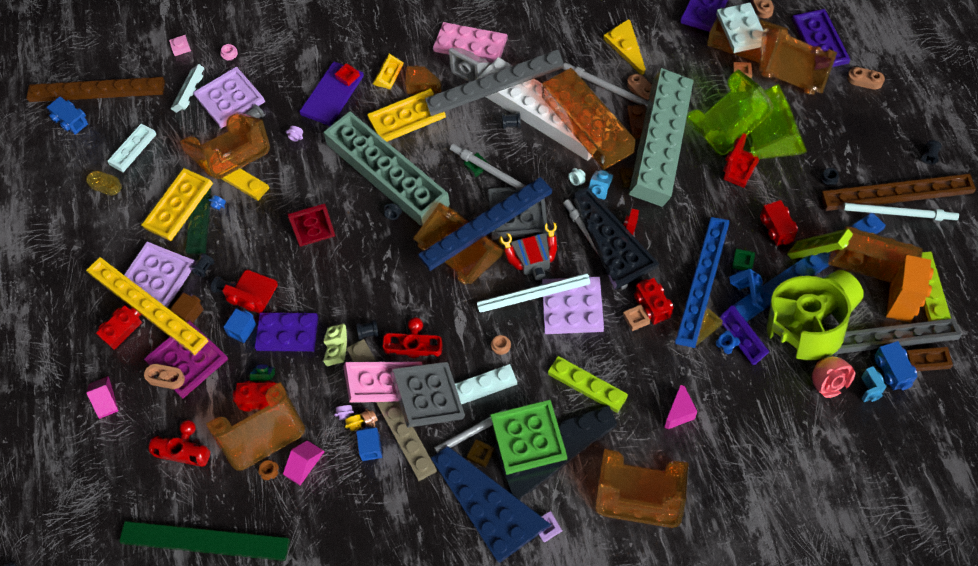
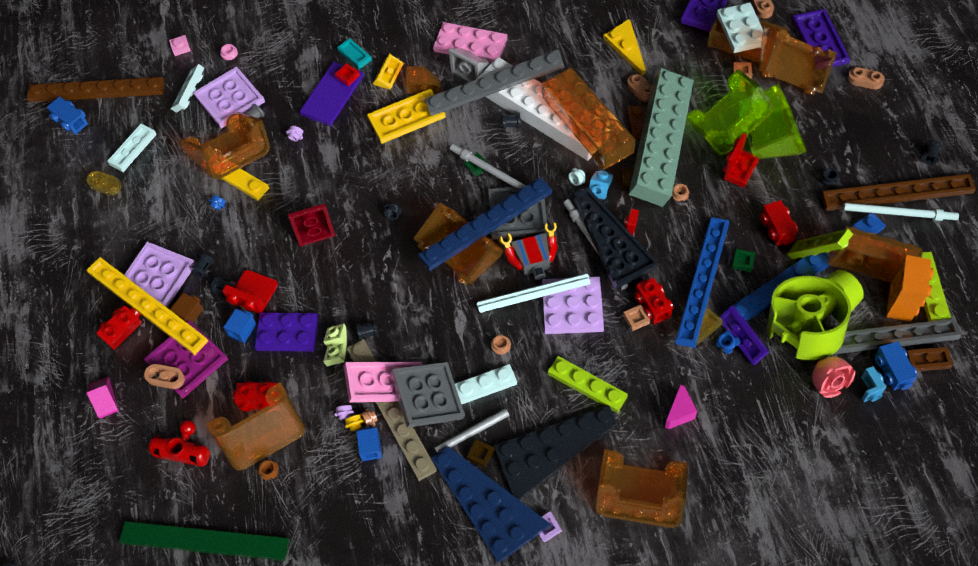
yellow plate [141,168,213,241] -> none
clear green tile [186,188,212,254] -> none
dark green plate [250,364,275,382] -> none
dark pink slope [283,441,324,485] -> none
sand green brick [323,112,450,228] -> none
red piece [383,317,442,358] -> none
bright green plate [491,400,567,475] -> none
light grey bar [562,62,648,108] -> none
blue bracket [729,269,766,310] -> none
none -> teal tile [337,38,372,69]
none -> nougat plate [672,184,689,201]

